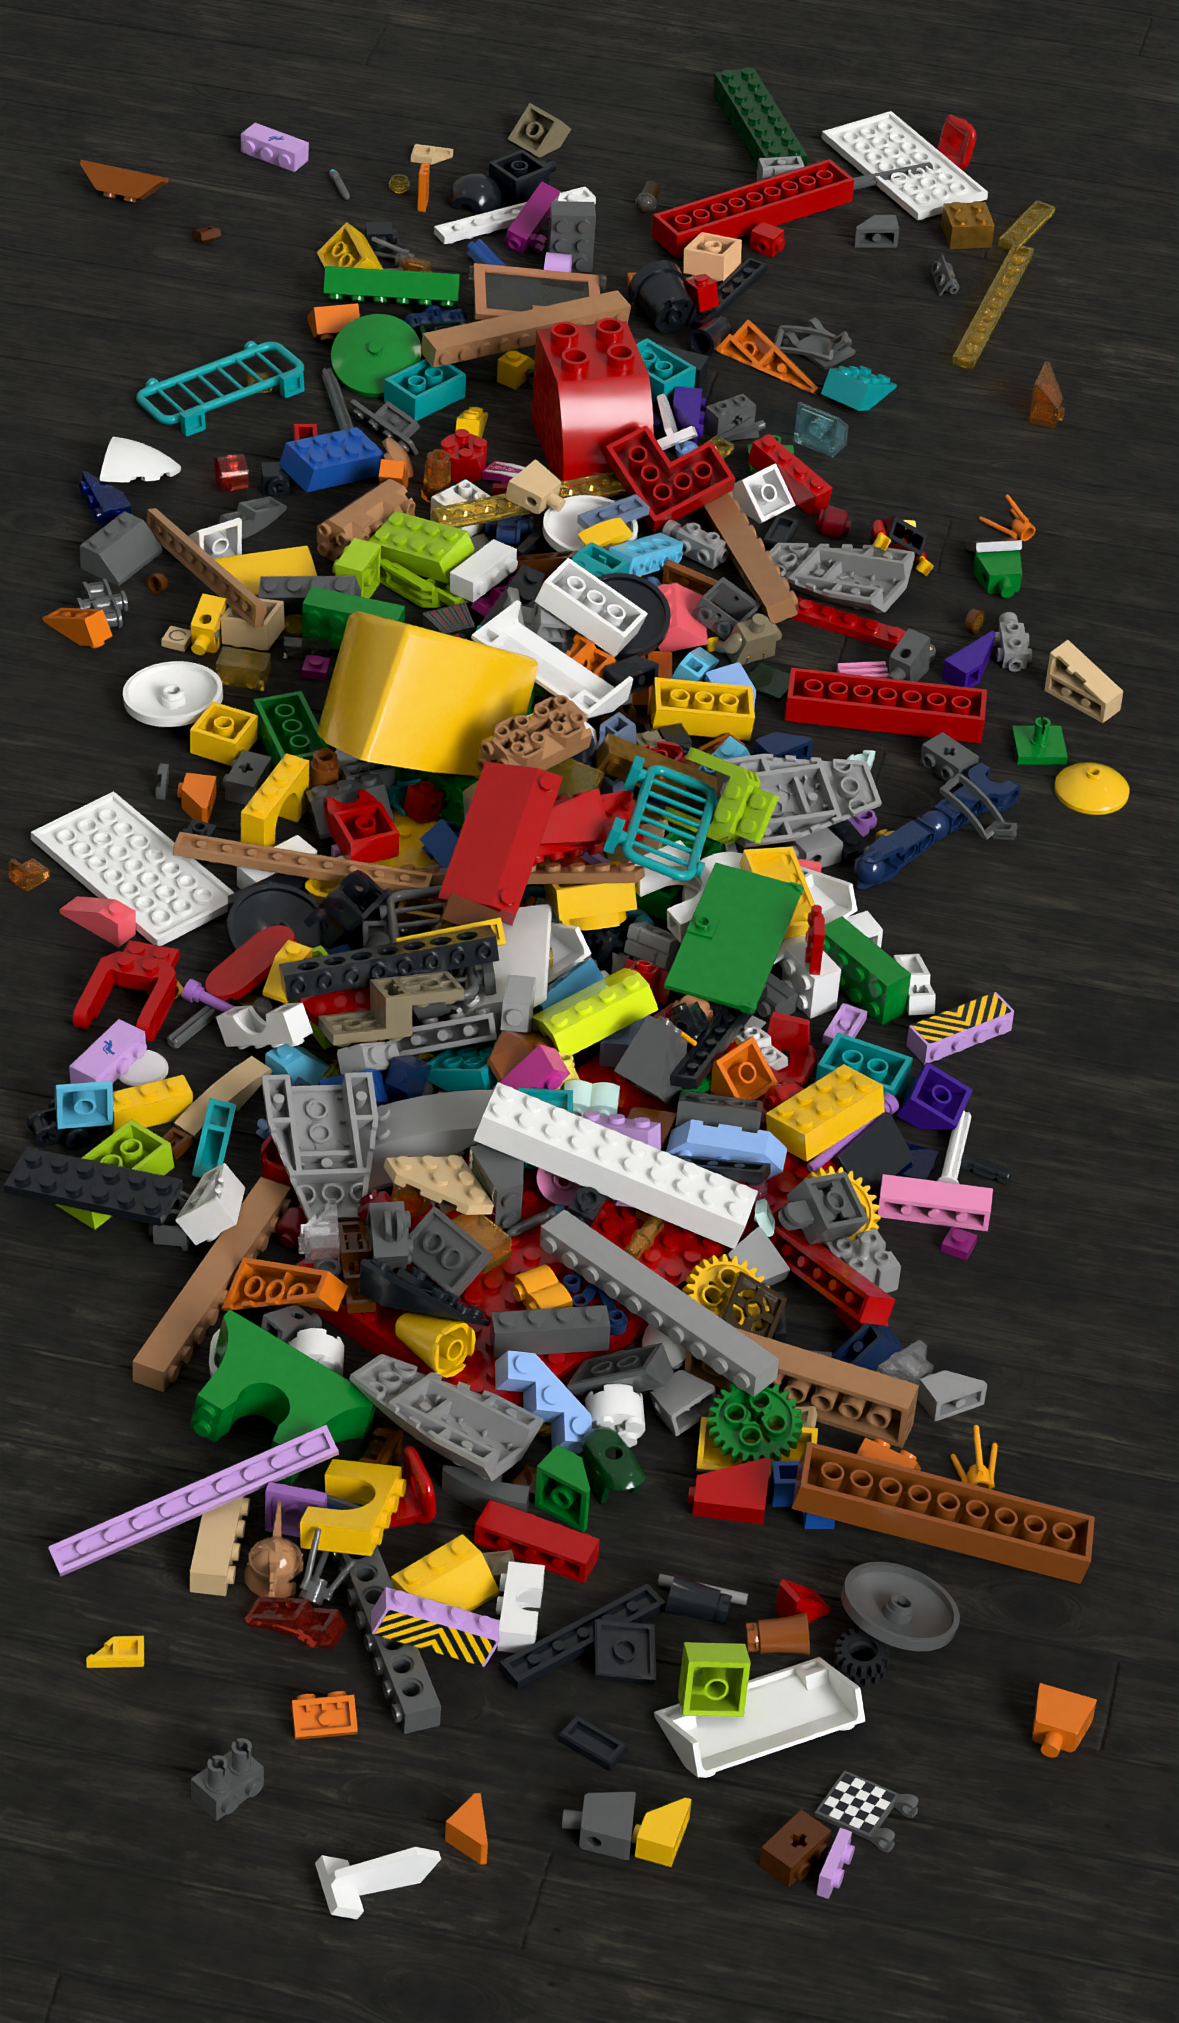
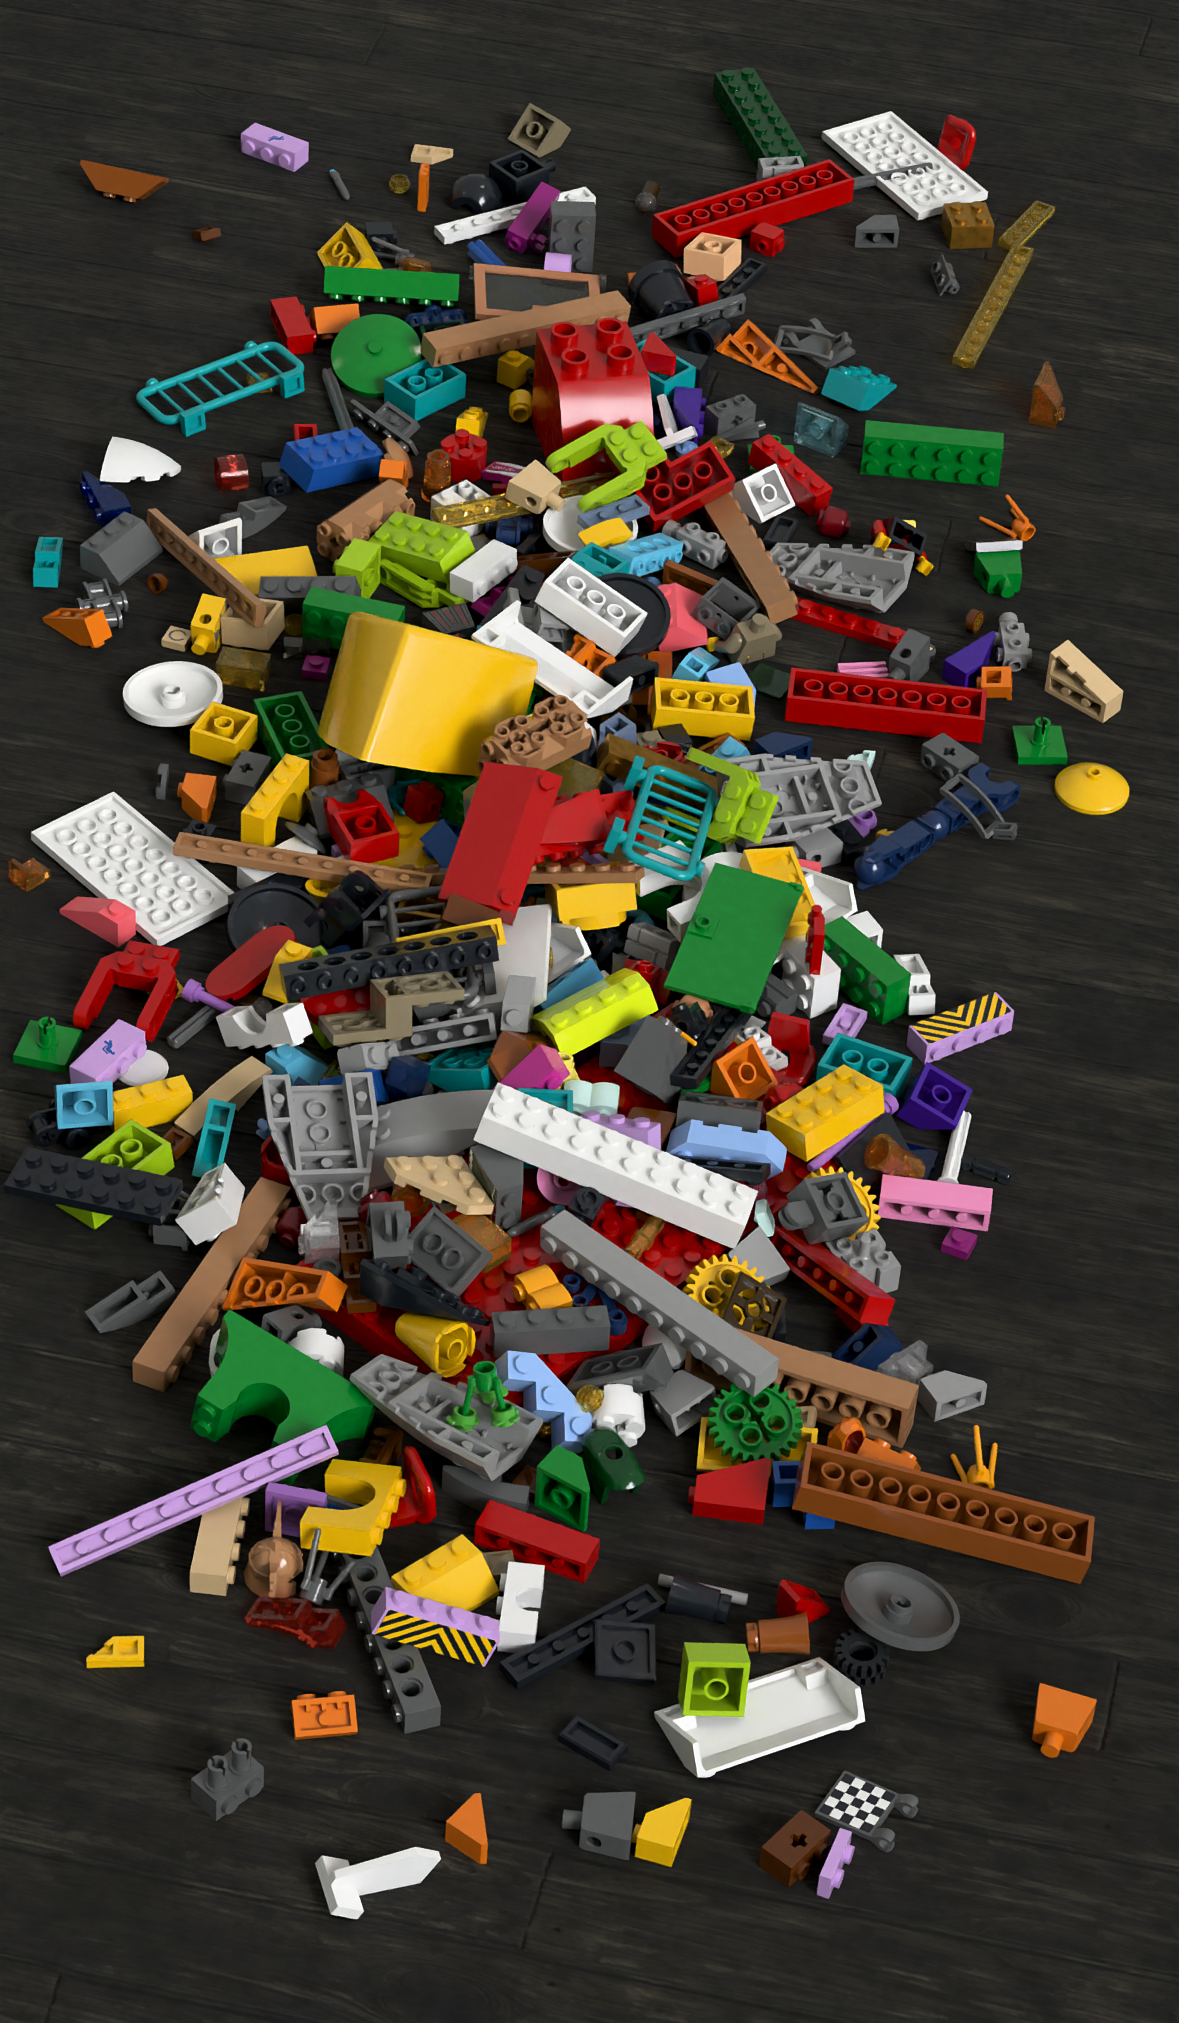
none -> green tile [13,1017,82,1073]
none -> teal slope [33,537,63,588]
none -> dark grey slope [85,1271,178,1333]
none -> red brick [270,296,317,355]
none -> dark grey dish [284,822,327,855]
none -> plant [446,1361,520,1431]
none -> yellow brick [509,389,532,423]
none -> lime plate [546,420,667,513]
none -> clear yellow plate [576,1384,604,1413]
none -> dark grey tile [630,293,746,340]
none -> red slope [641,332,676,376]
none -> orange rock [827,1417,866,1454]
none -> green brick [860,420,1004,487]
none -> clear orange plant [864,1134,925,1179]
none -> orange brick [977,666,1012,700]

